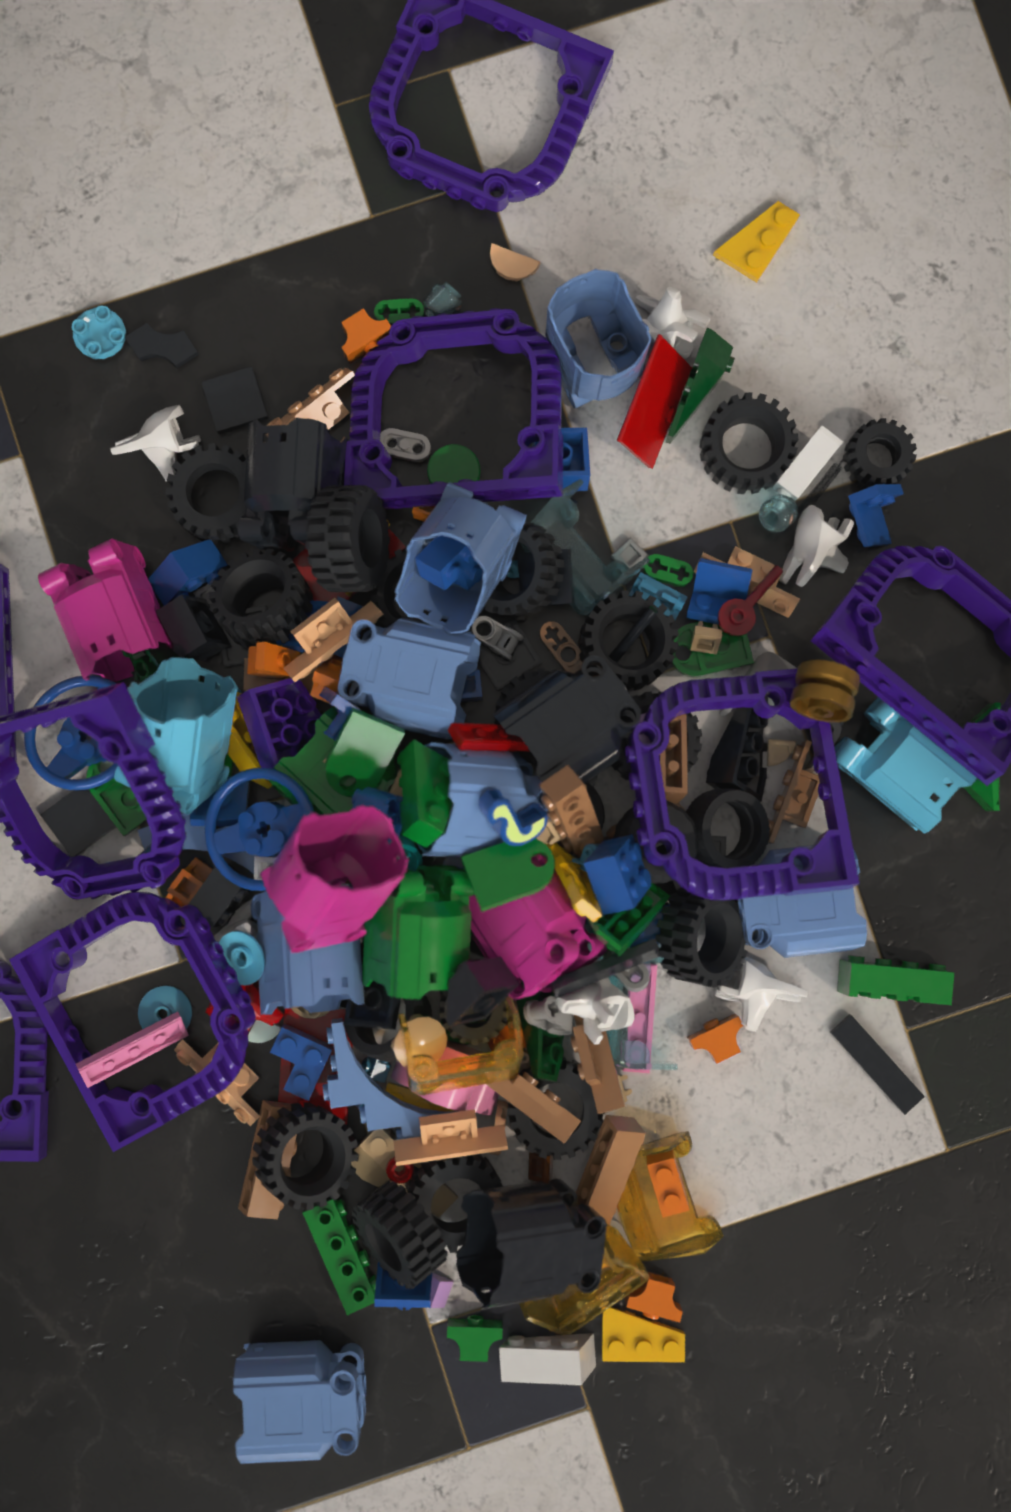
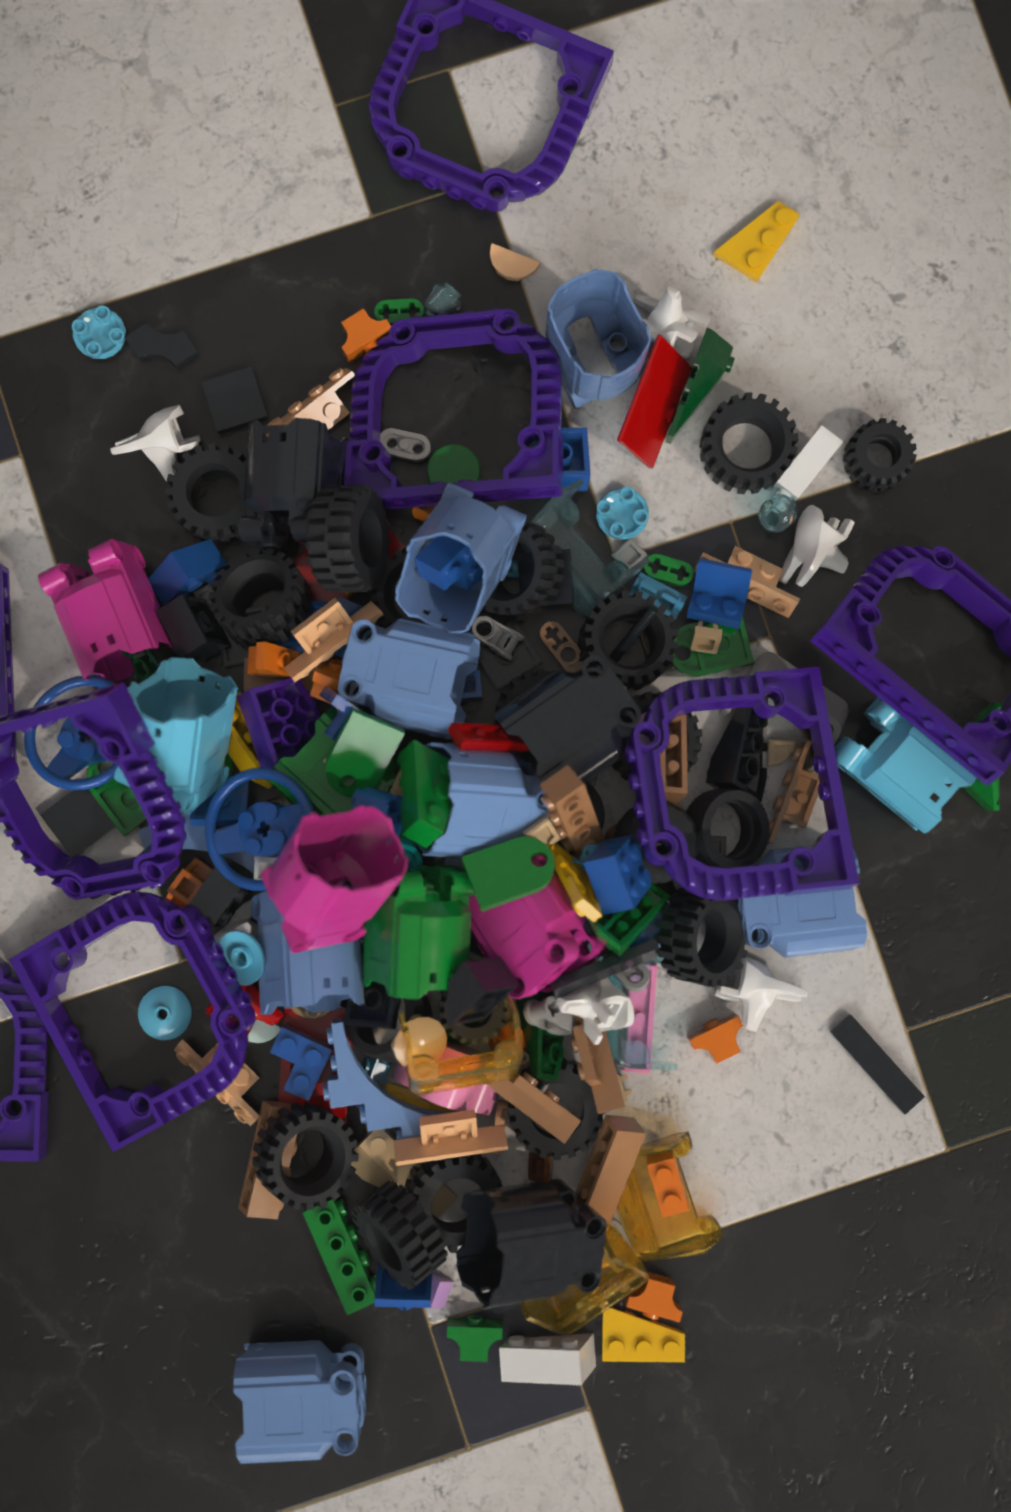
bright pink tile [76,1012,189,1088] -> none
red plate [386,1157,414,1184] -> none
blue animal [478,789,548,846] -> none
dark red piece [718,565,783,637] -> none
pearl gold wheel [790,660,860,722] -> none
black piece [795,459,843,520] -> none
green wedge [837,955,954,1005] -> none
blue bracket [848,484,903,547] -> none
none -> medium azure dish [596,487,649,540]

